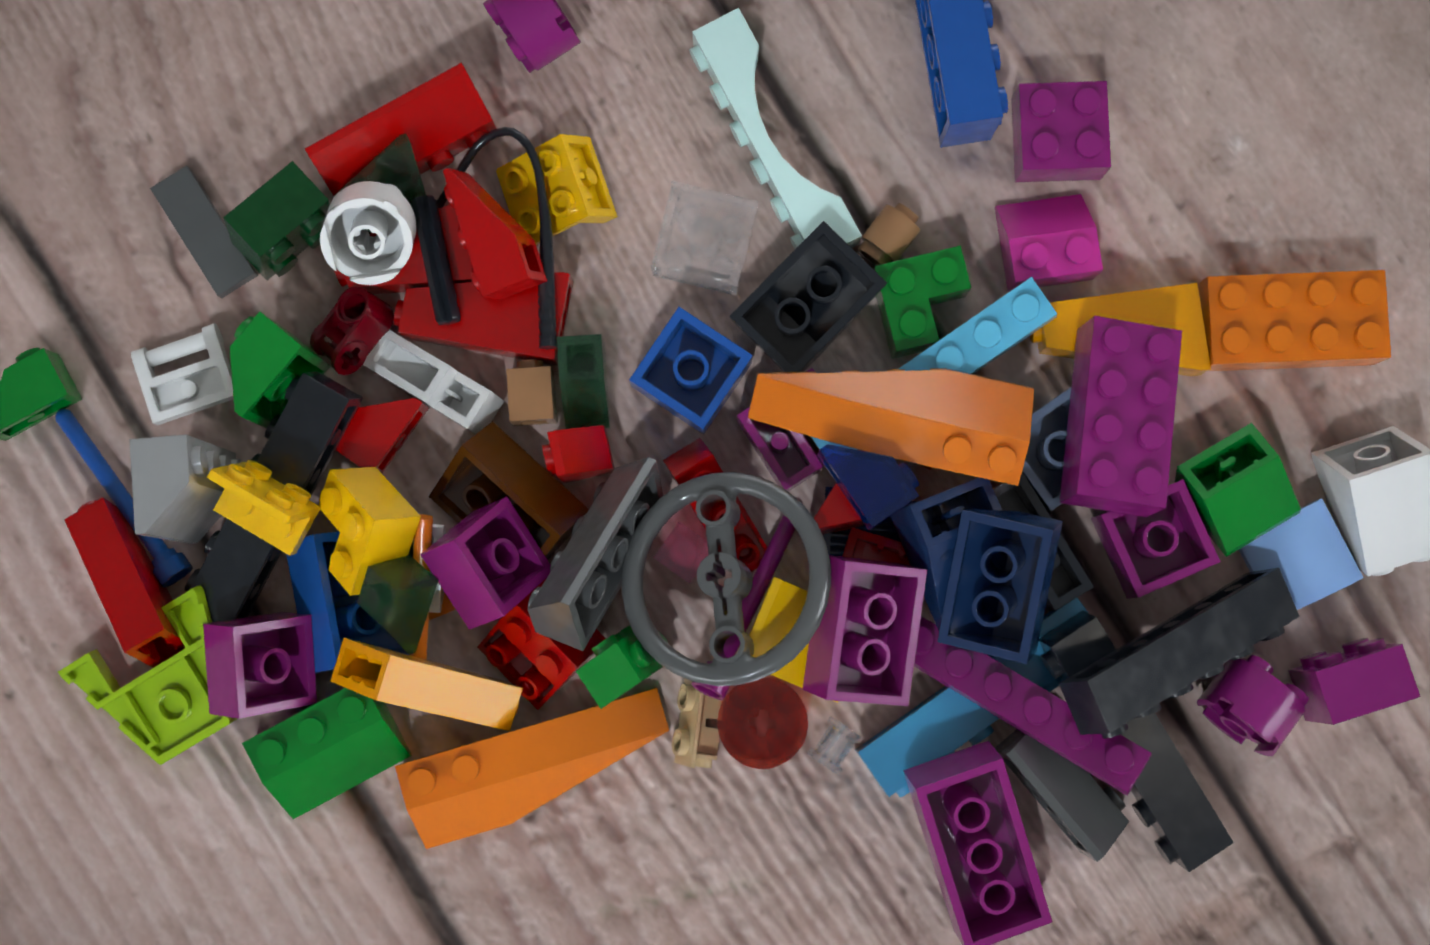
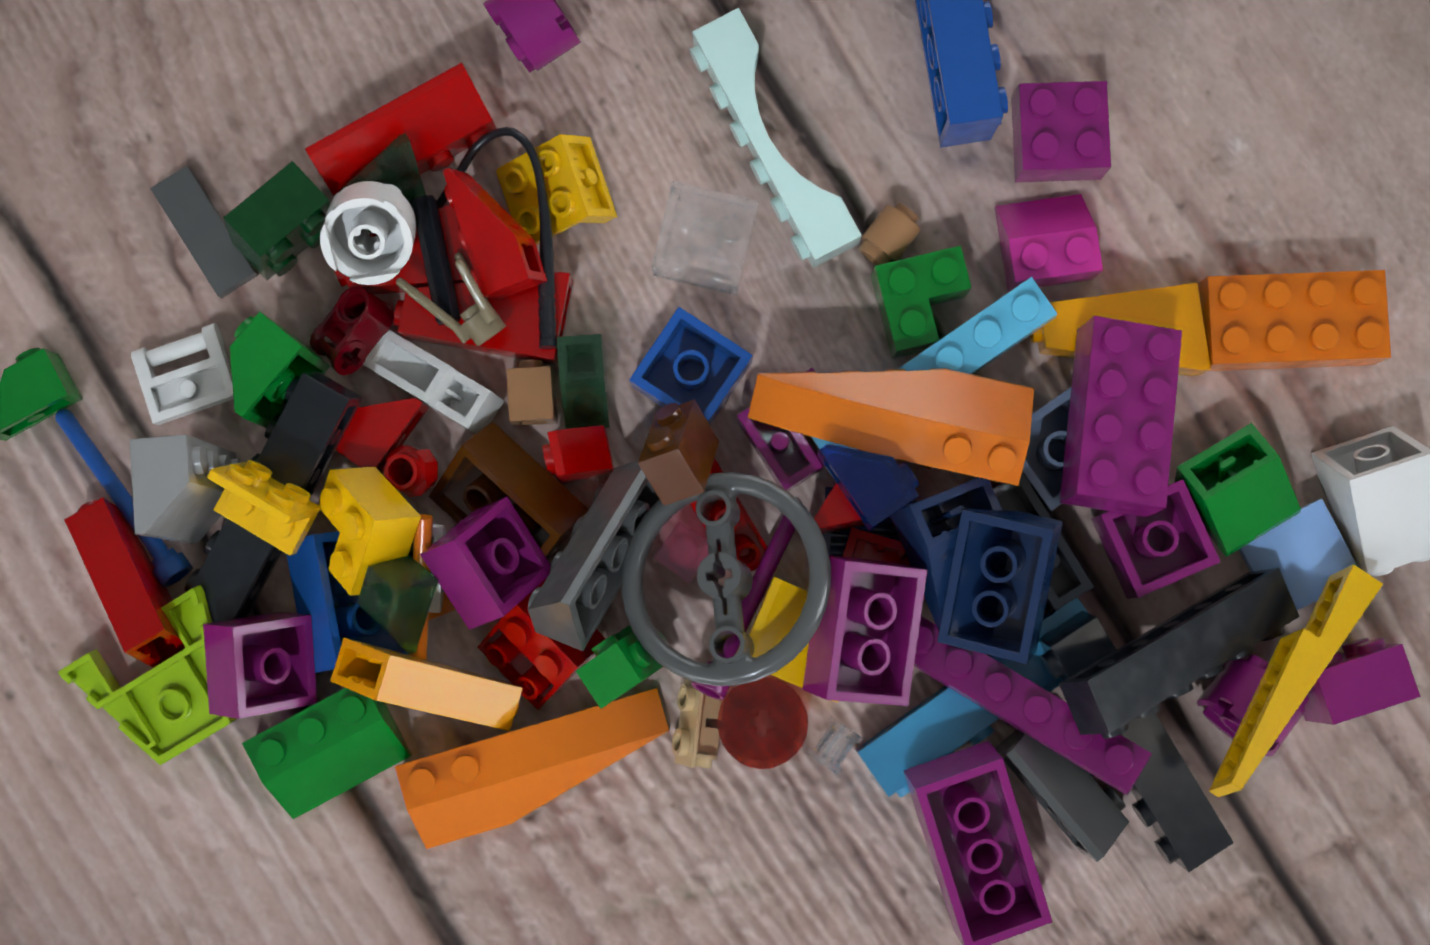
black slope [729,221,887,372] -> none
none -> red rock [384,445,438,498]
none -> dark tan plant [396,252,506,347]
none -> reddish brown brick [638,399,719,506]
none -> yellow slope [1209,564,1383,797]

